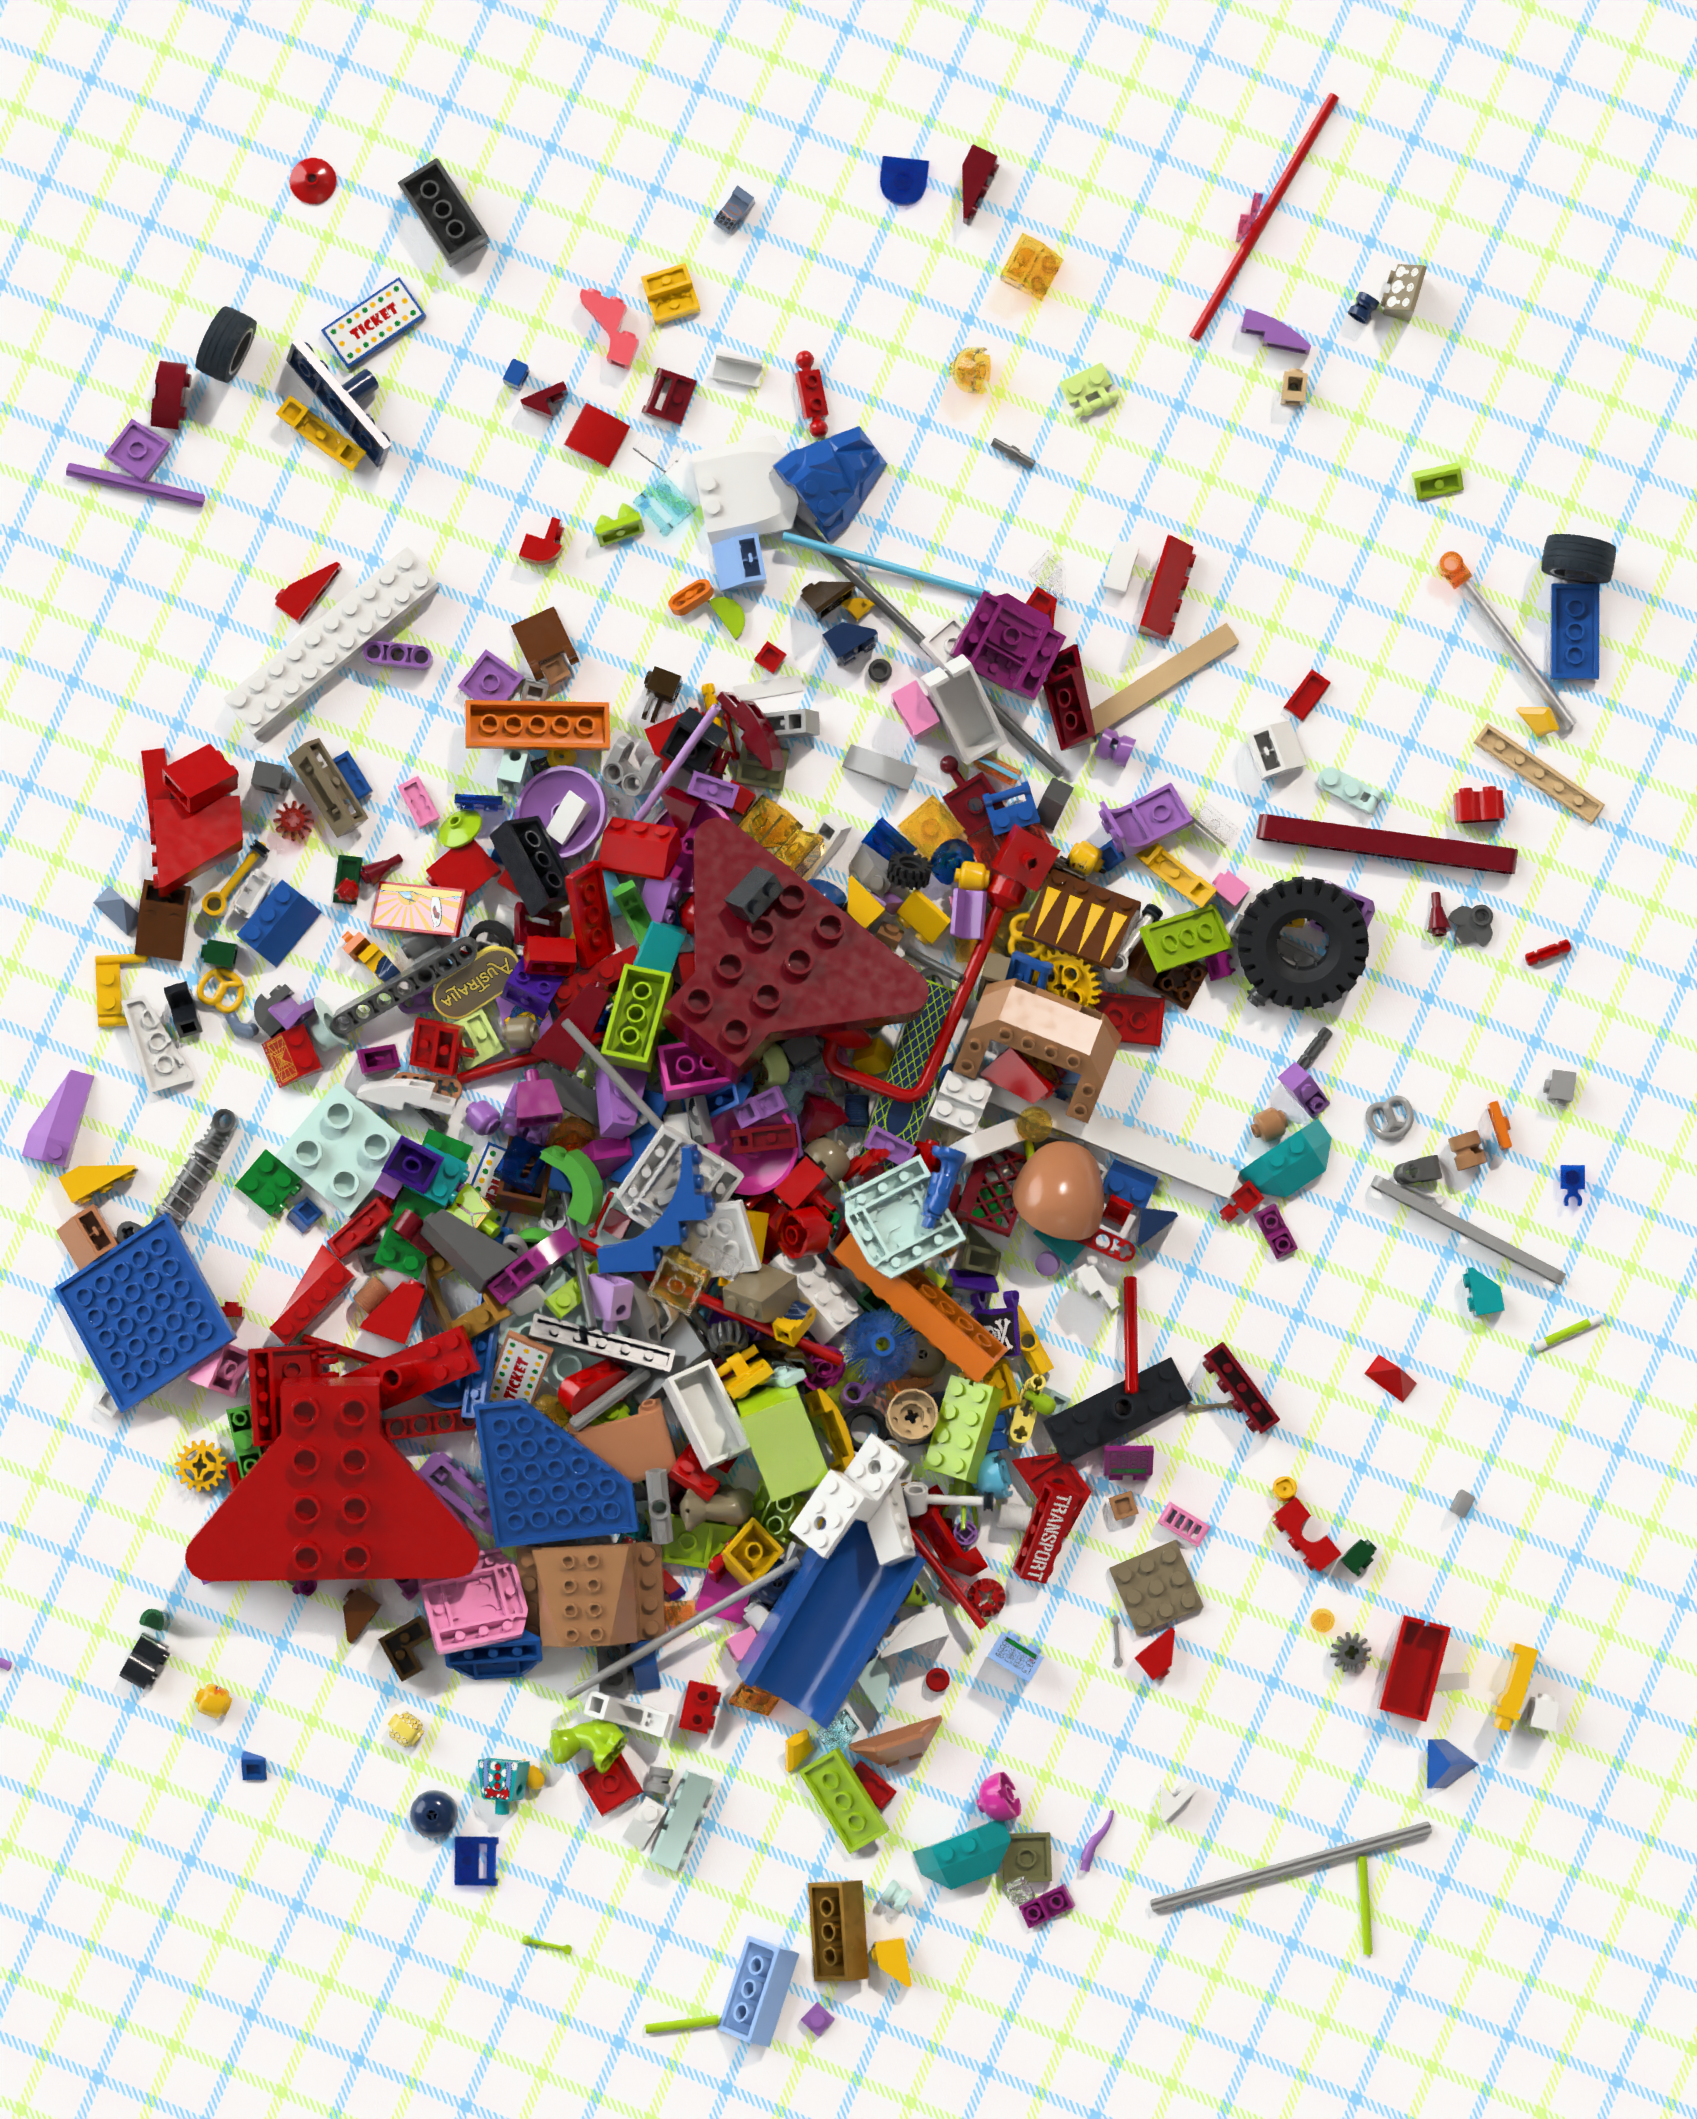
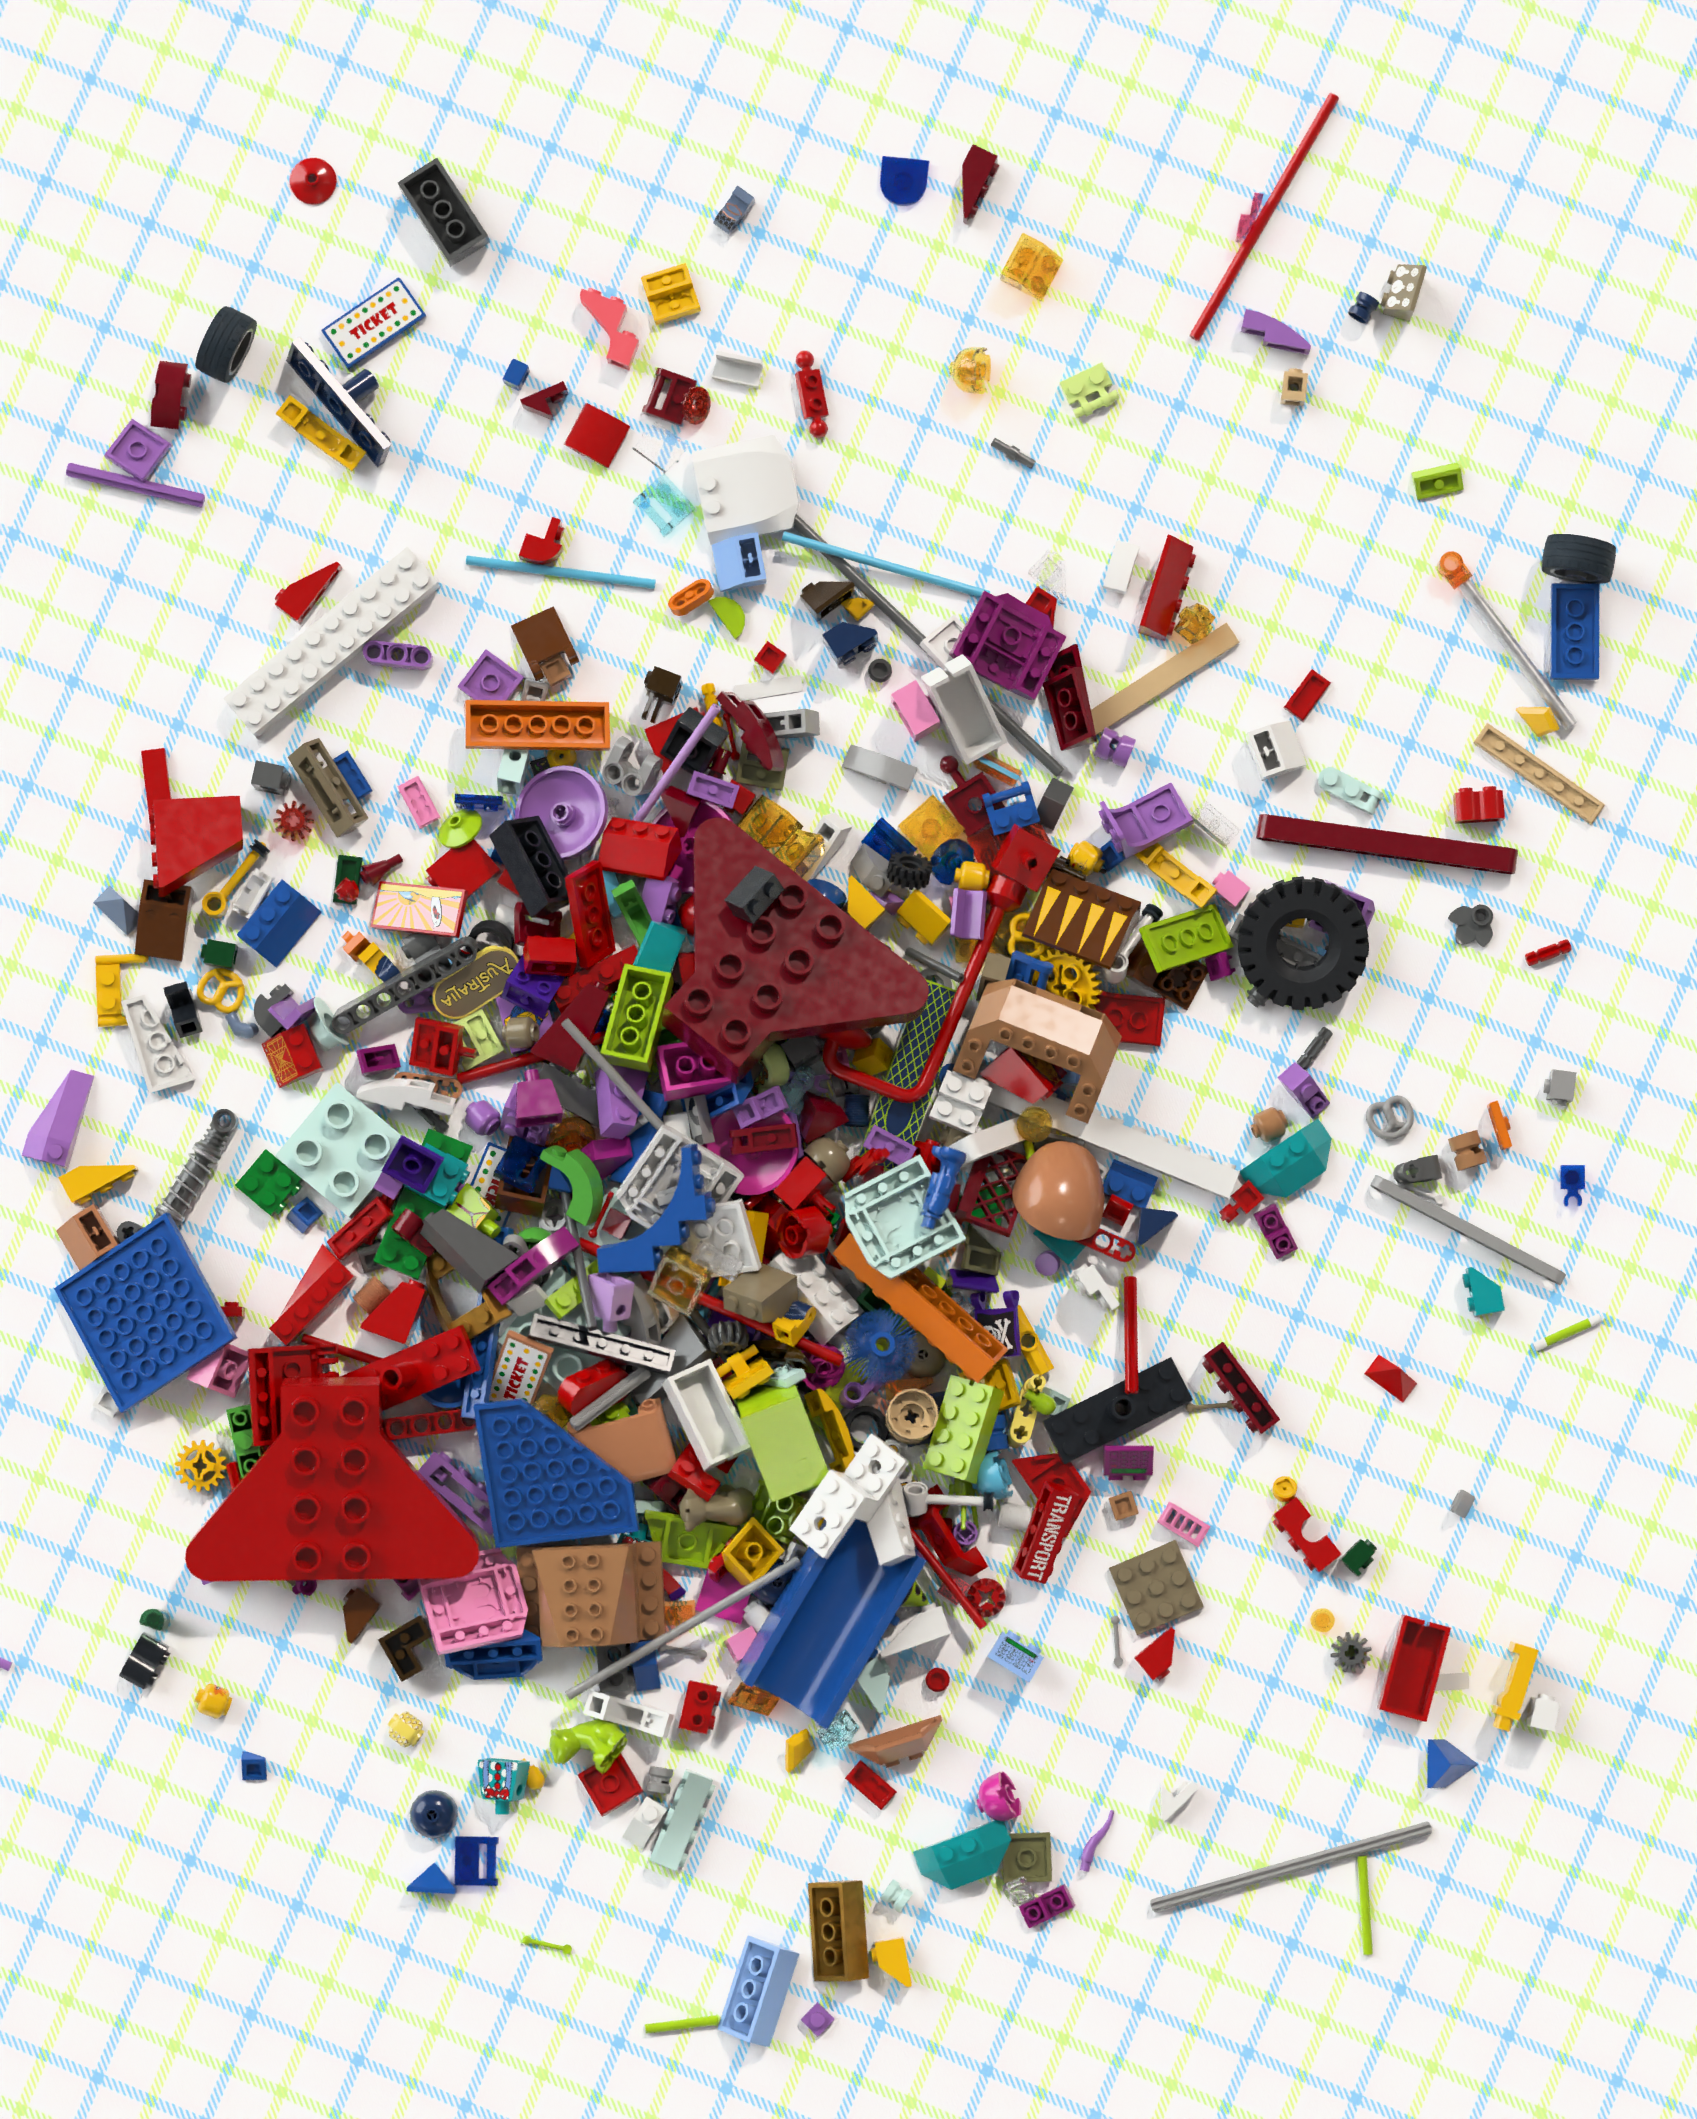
red brick [162,743,239,814] -> none
white slope [546,790,592,846] -> none
lime tile [594,502,645,547] -> none
light grey piece [645,1468,674,1545] -> none
blue wedge [772,426,887,542] -> none
lime plate [798,1746,890,1854] -> none
medium nougat plate [875,921,905,950] -> none
dark red cone [1427,892,1451,937] -> none
none -> blue slope [406,1862,457,1894]
none -> medium azure piece [466,555,656,589]
none -> light grey hinge [658,1644,707,1659]
none -> clear red gear [681,386,711,425]
none -> clear yellow brick [1174,603,1216,645]

